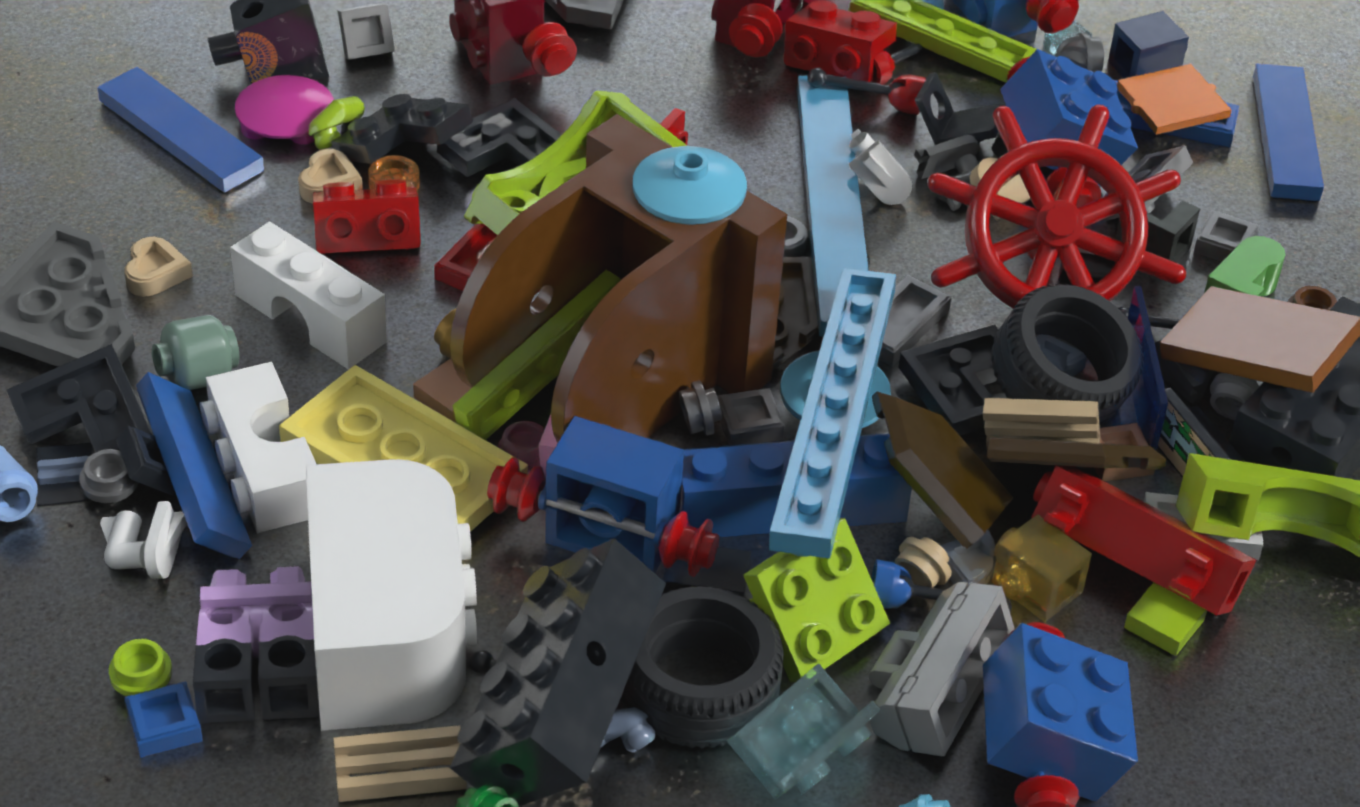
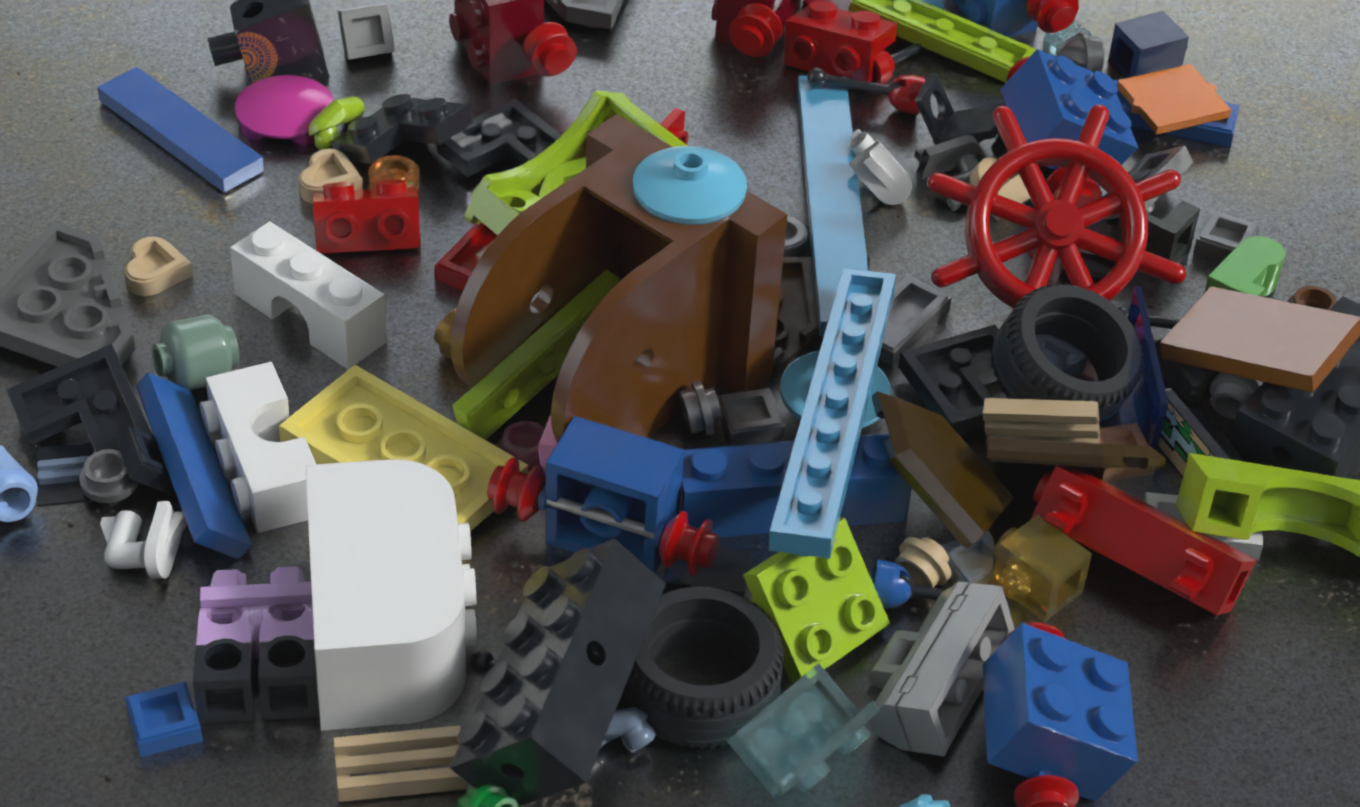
lime plate [109,639,172,696] -> none
nougat tile [413,358,471,423] -> none
lime tile [1124,582,1207,656] -> none
tile [1253,64,1324,201] -> none

